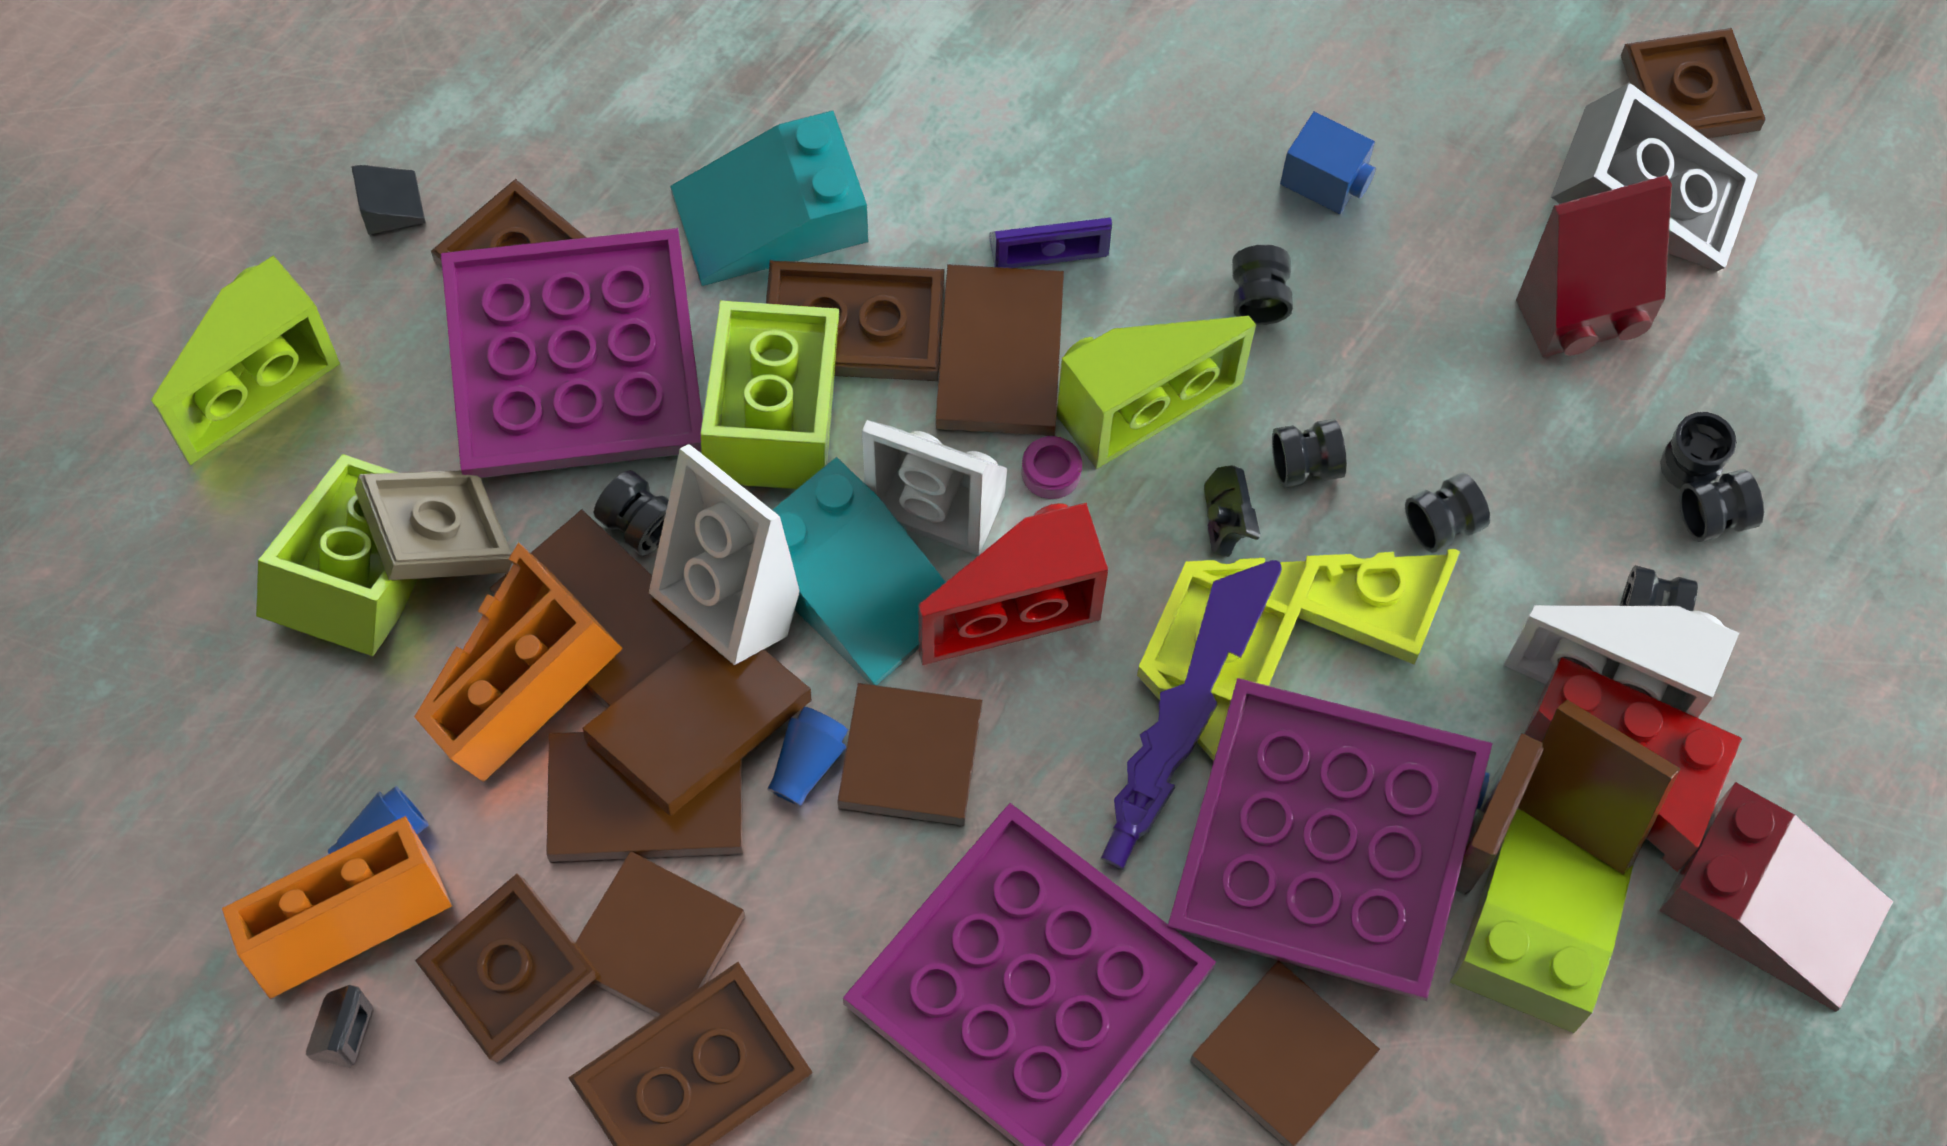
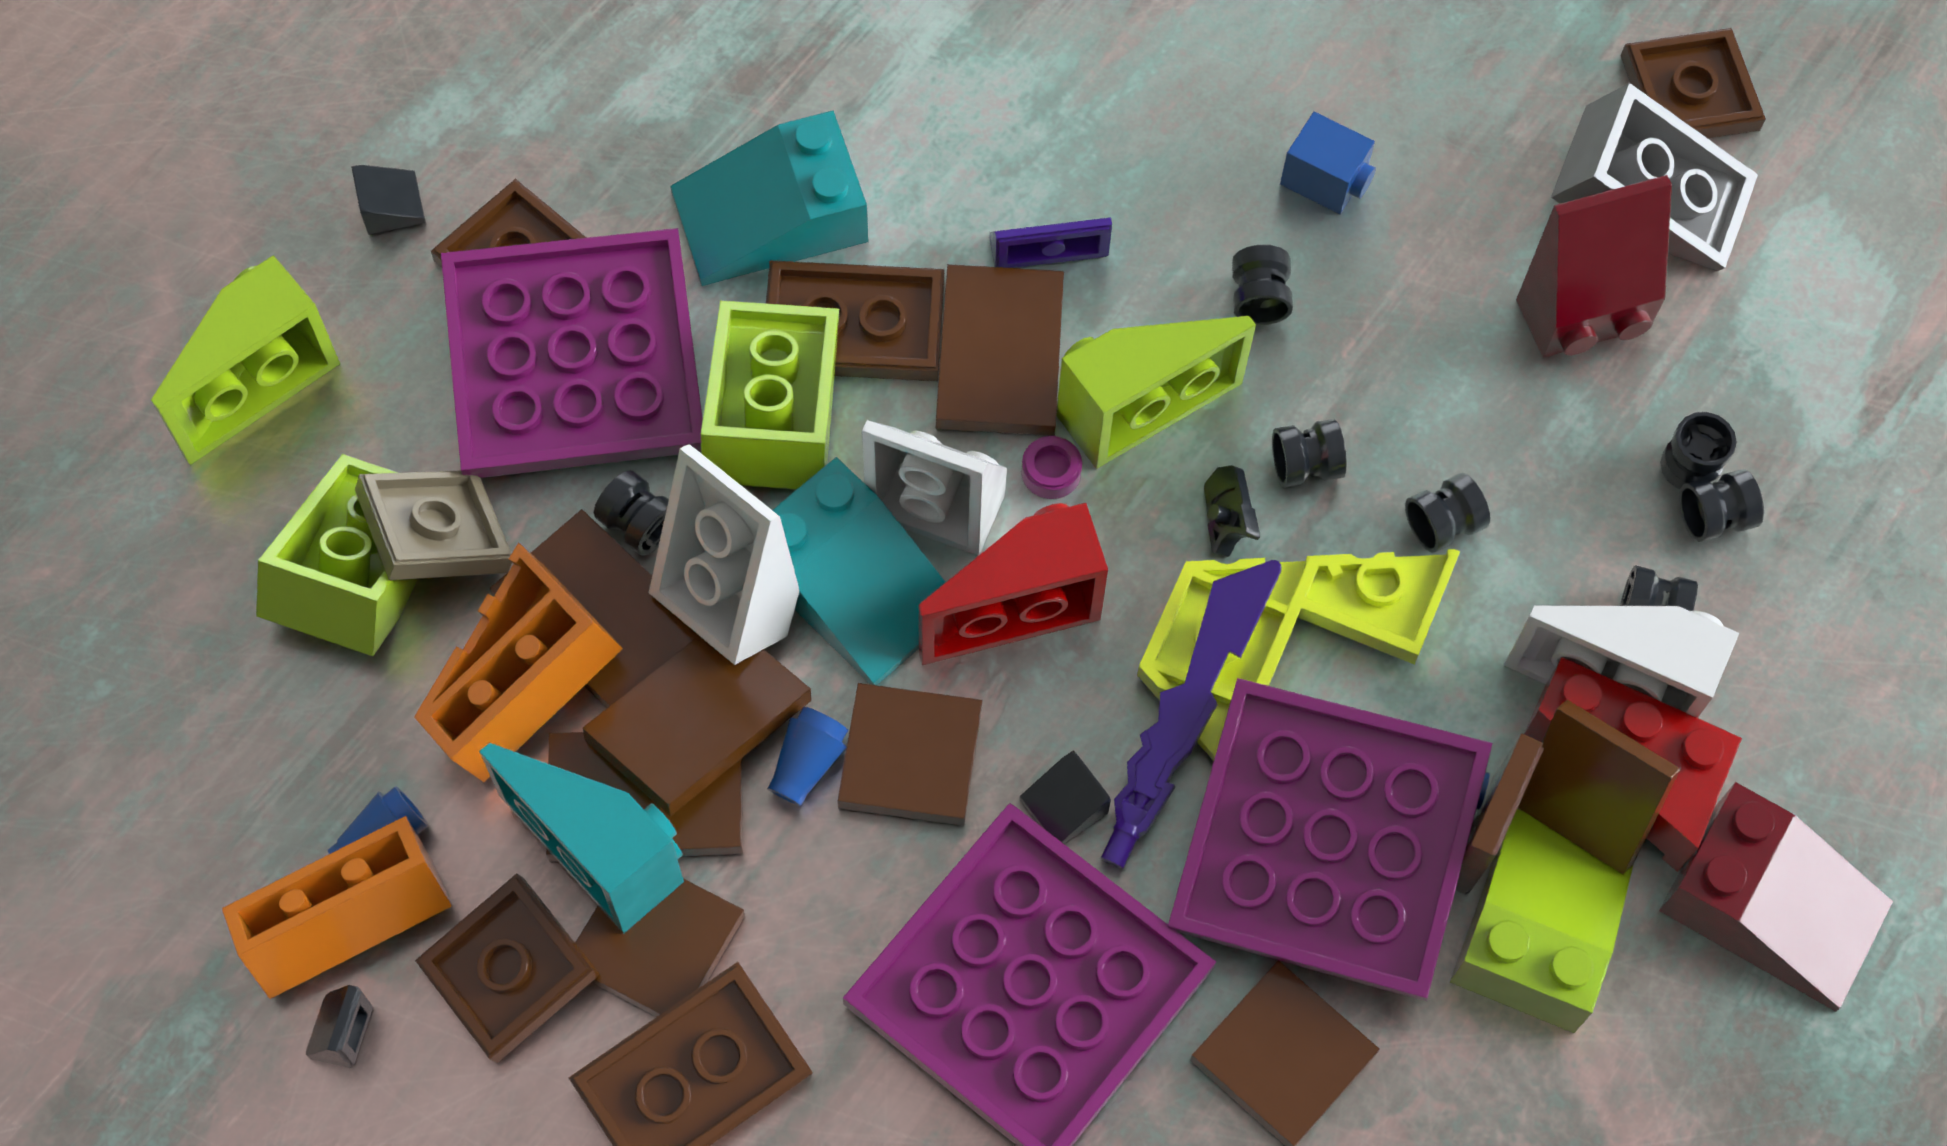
none -> teal slope [479,743,684,933]
none -> black slope [1019,750,1111,844]

